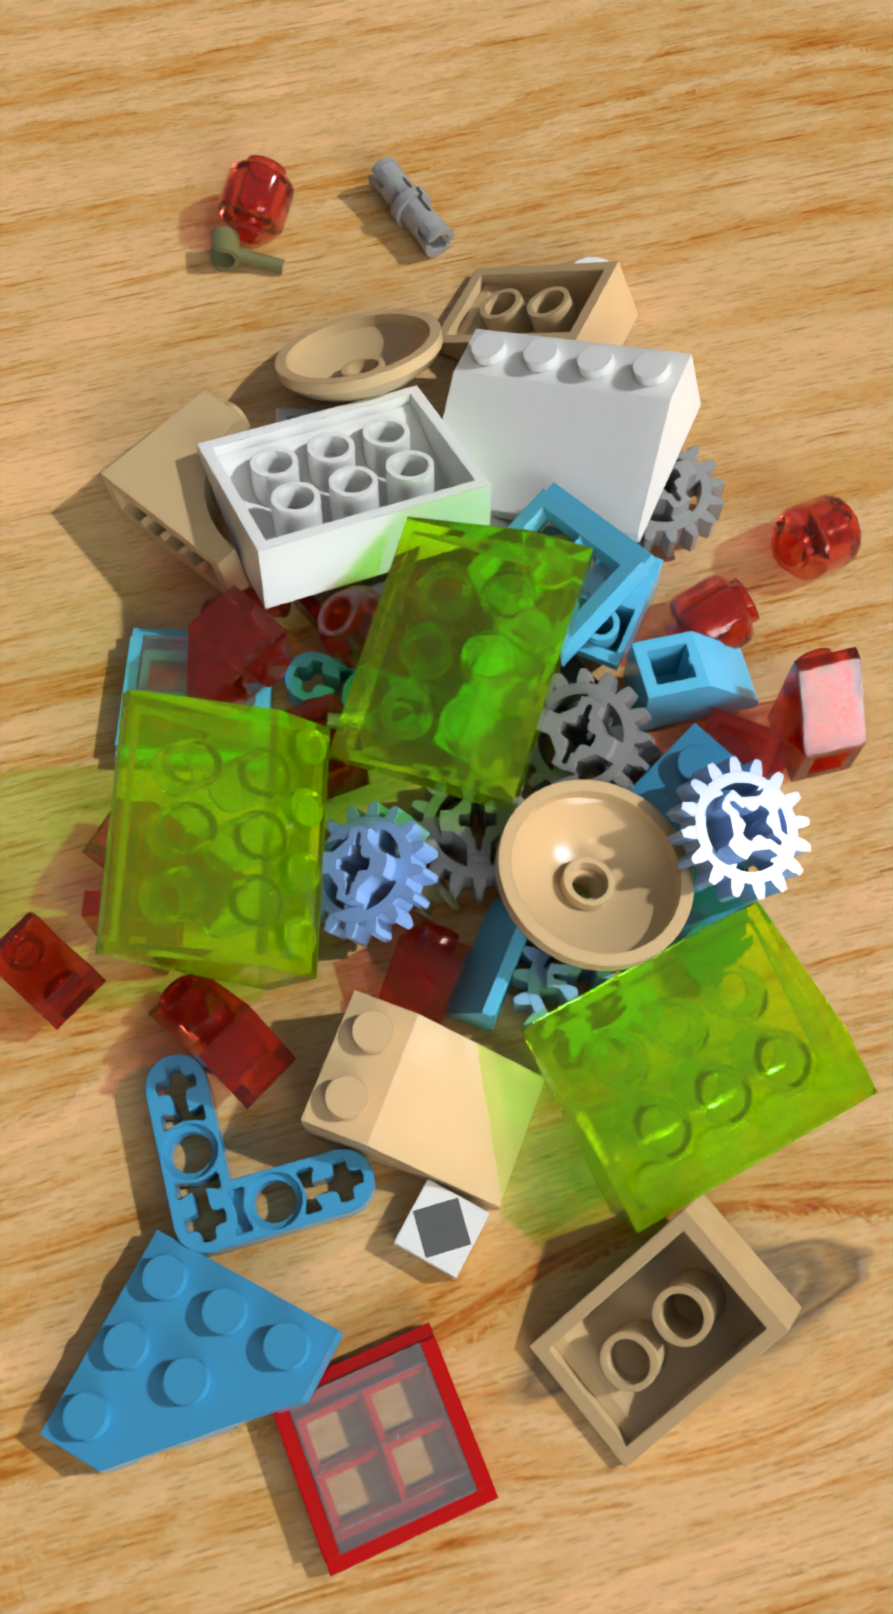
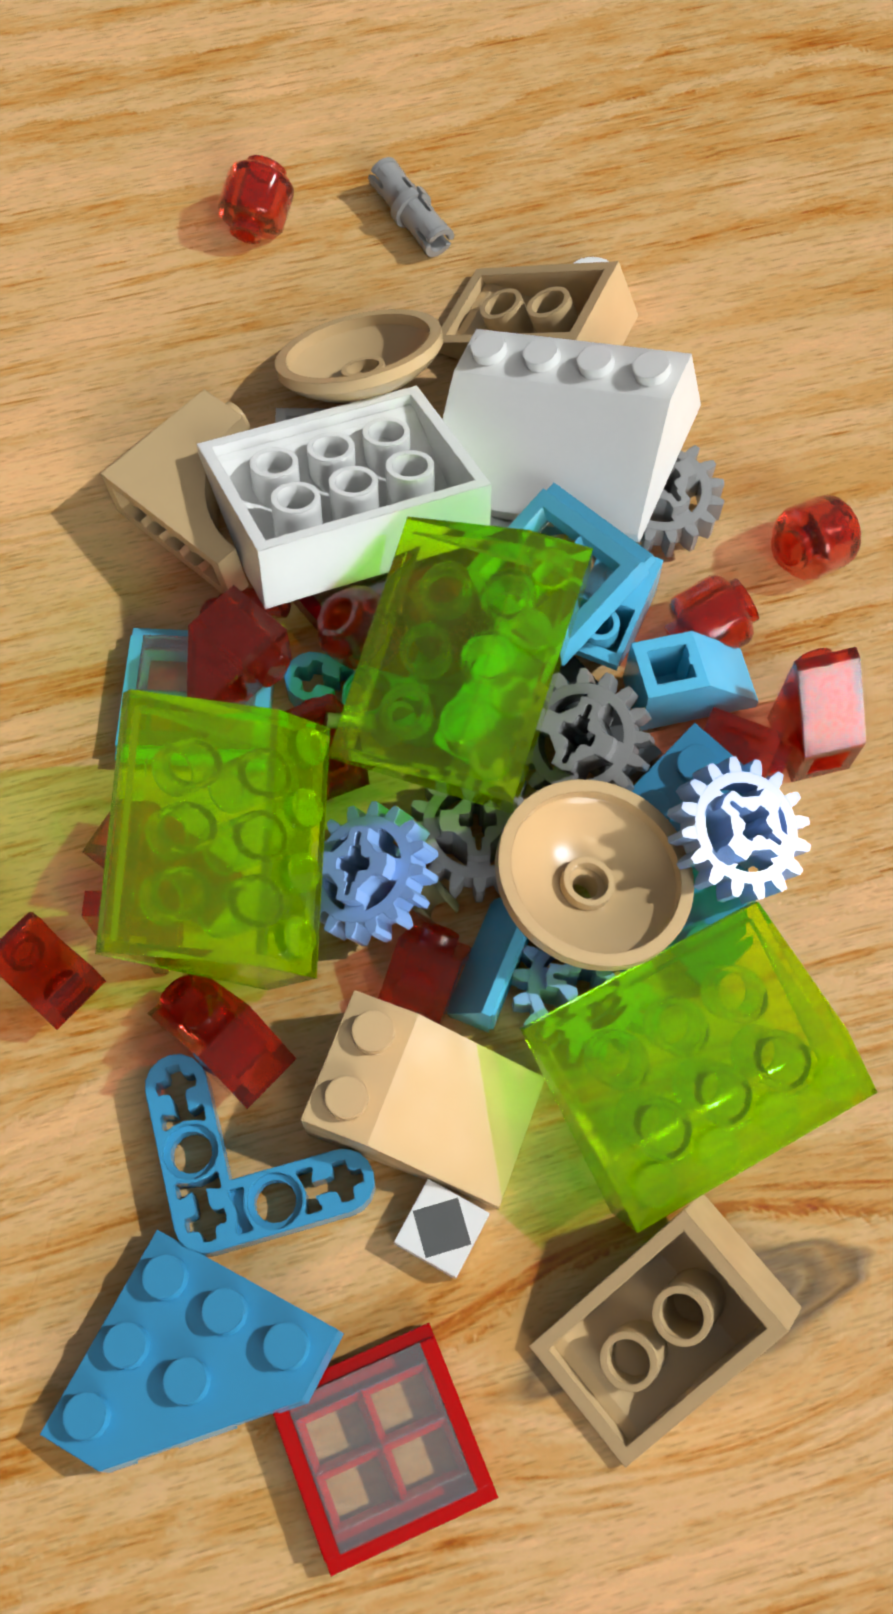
olive hand [211,226,285,273] -> none

